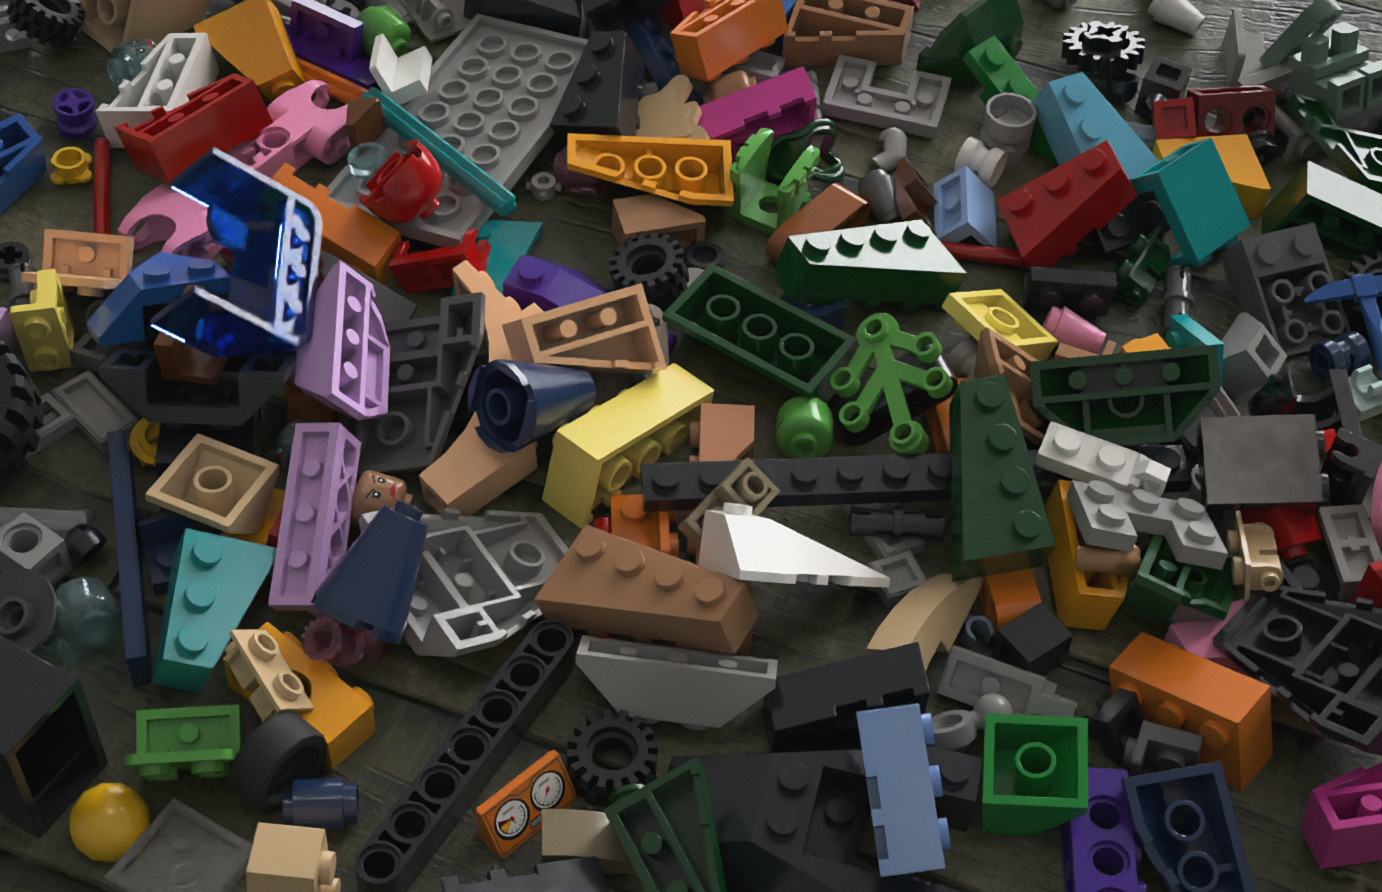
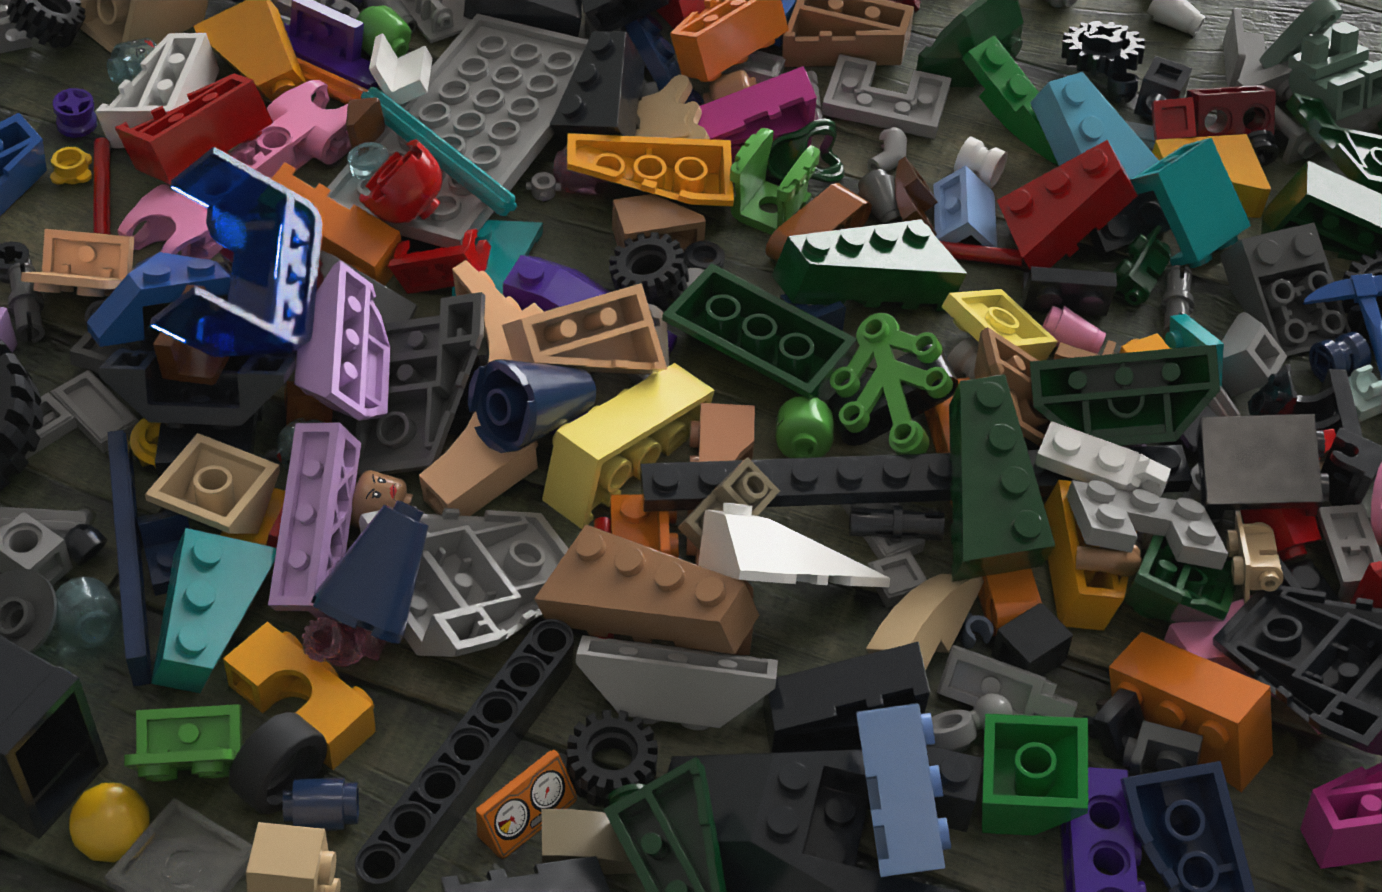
light yellow bracket [9,269,76,372] -> none
tan hinge [225,630,314,724] -> none
light grey wheel [979,93,1037,168] -> none

